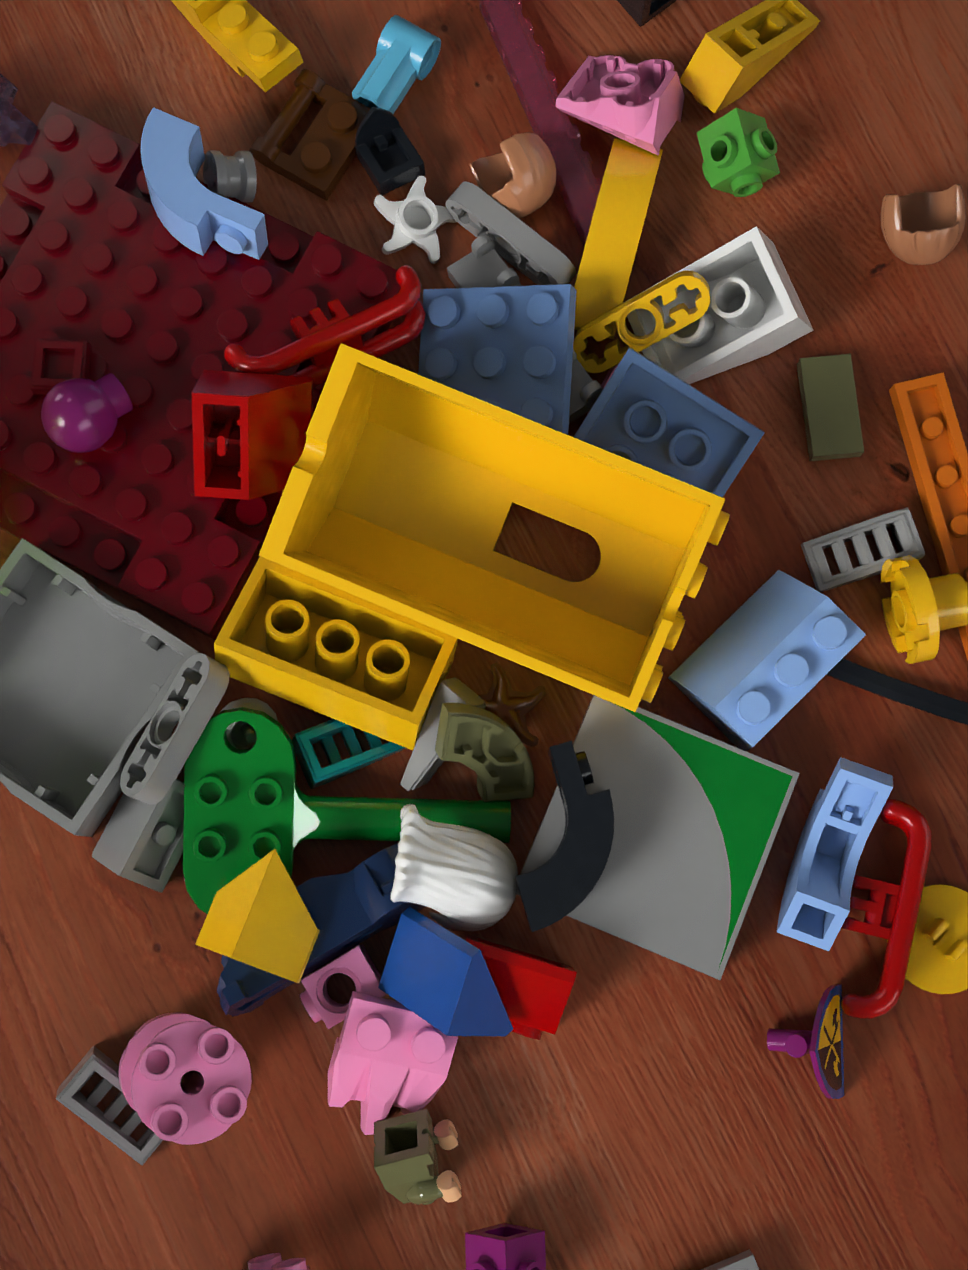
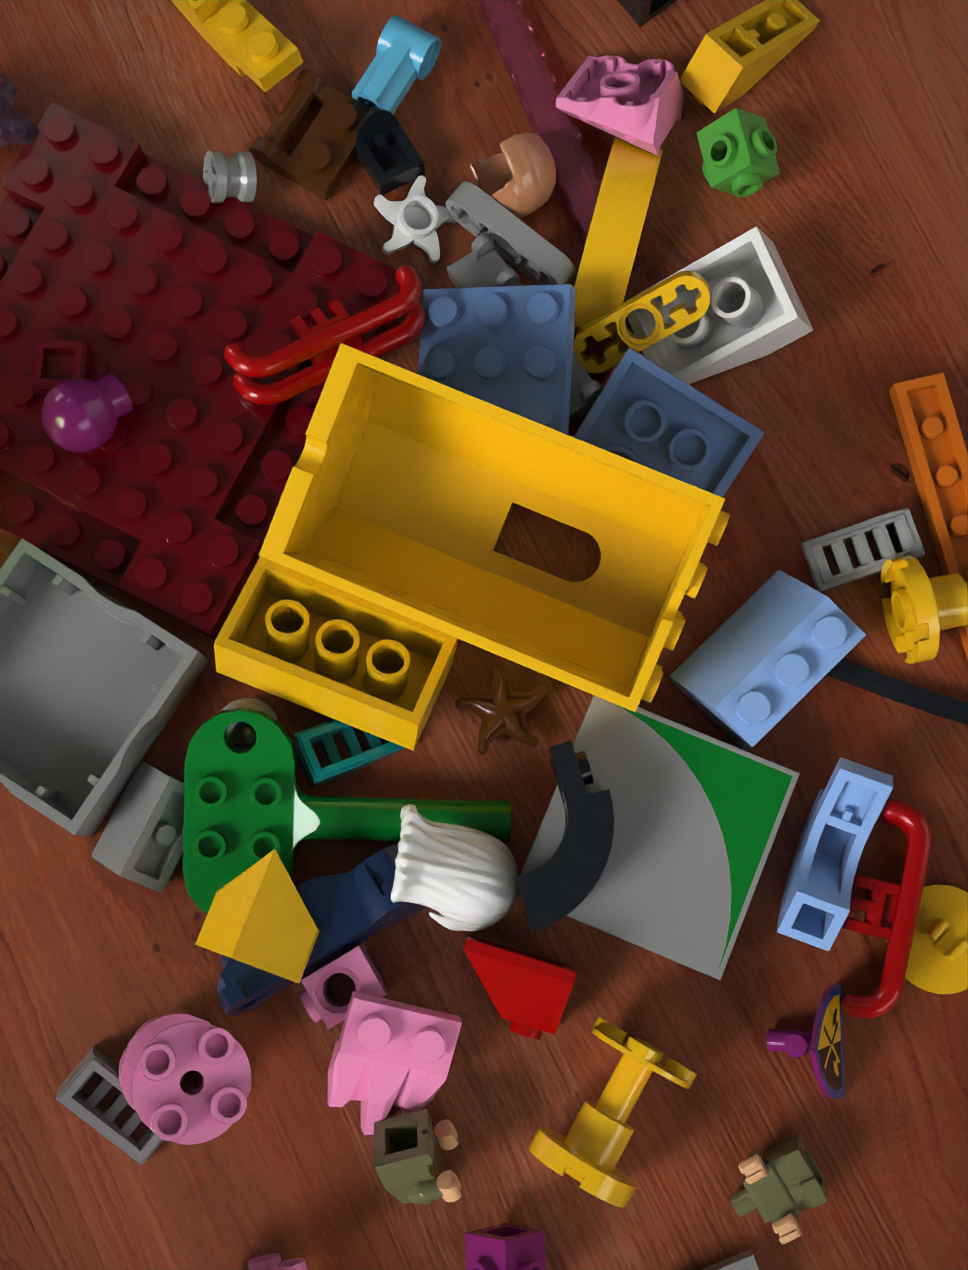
light grey beam [120,653,230,805] -> none
light blue arch [140,107,268,260] -> none
red slope [191,370,313,500] -> none
blue slope [378,907,513,1036] -> none
light grey slope [400,677,486,791] -> none
olive tile [435,703,534,802] -> none
olive tile [797,354,864,461] -> none
nougat hair [880,183,966,265] -> none
none -> yellow piece [528,1016,697,1208]
none -> olive piece [729,1134,828,1244]

